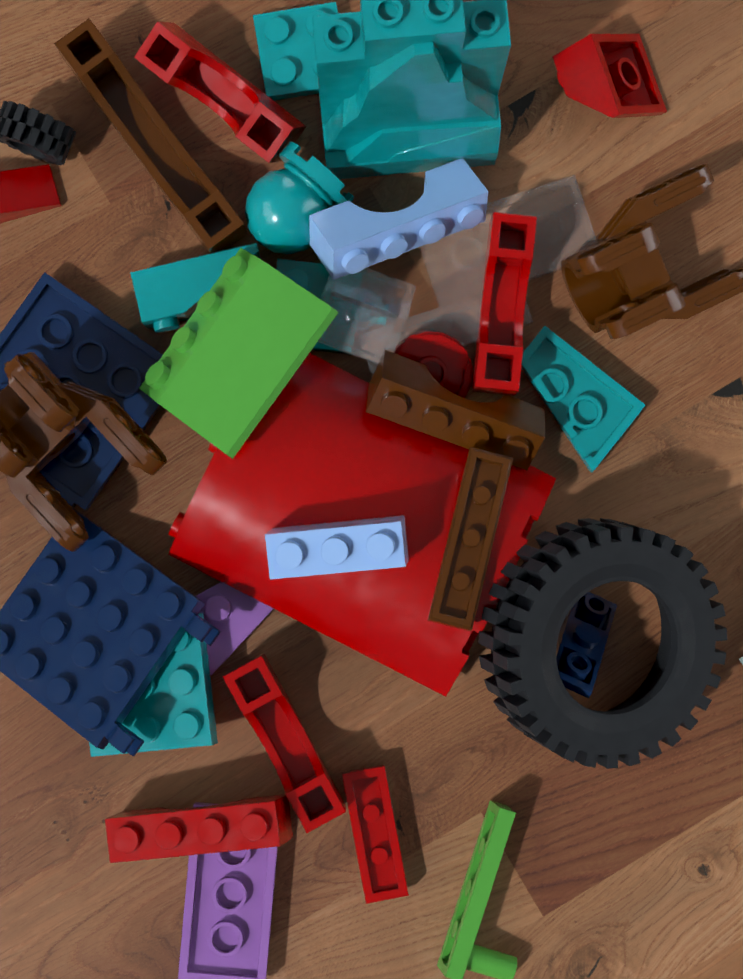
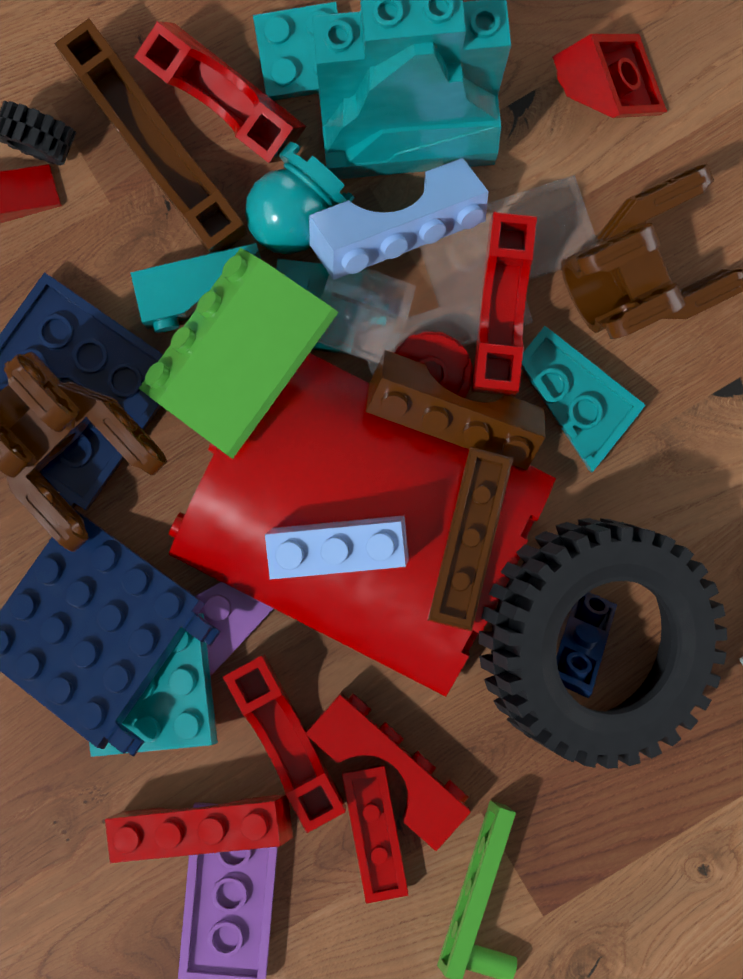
none -> red arch [305,692,471,851]

